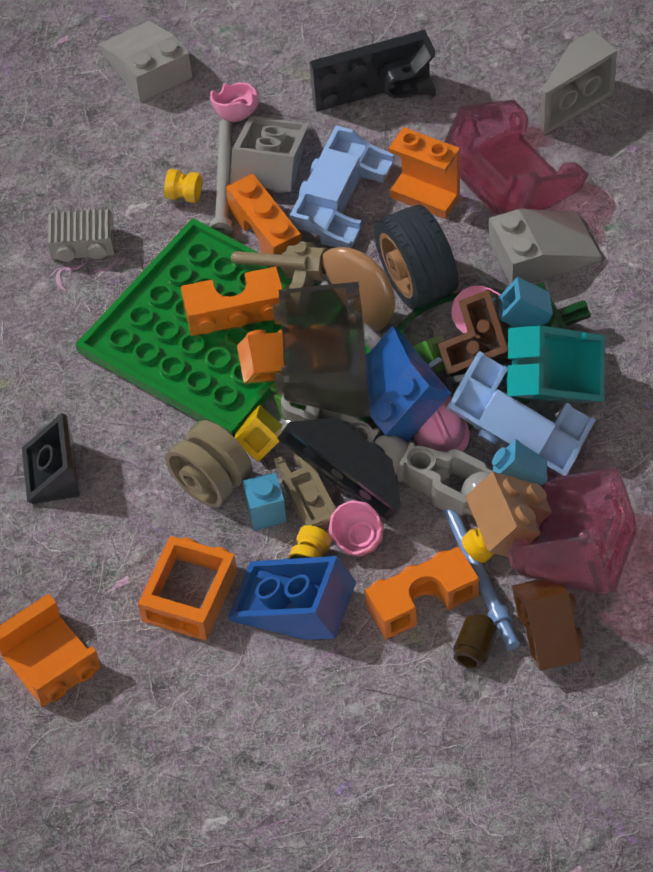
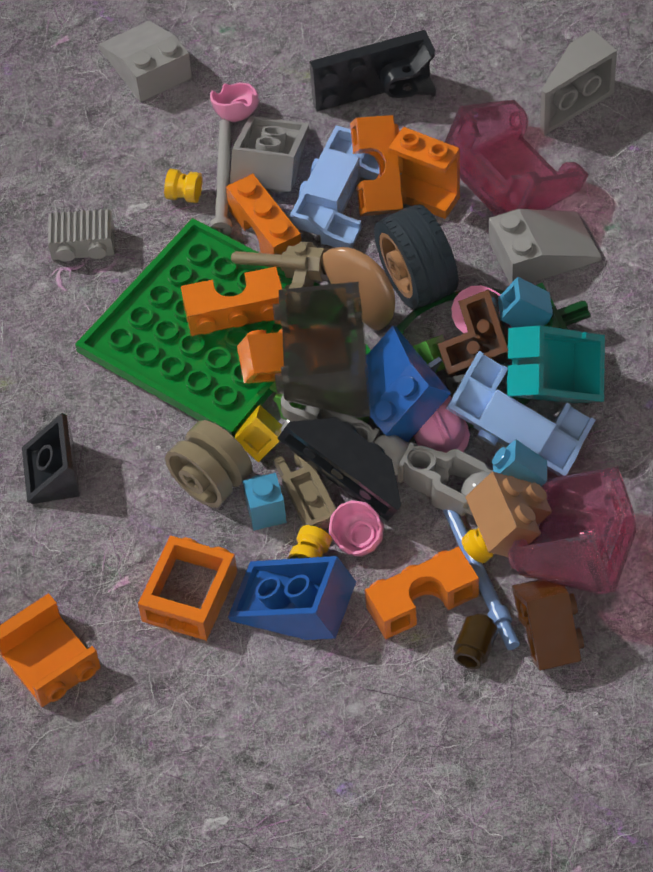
none -> orange arch [350,115,407,216]

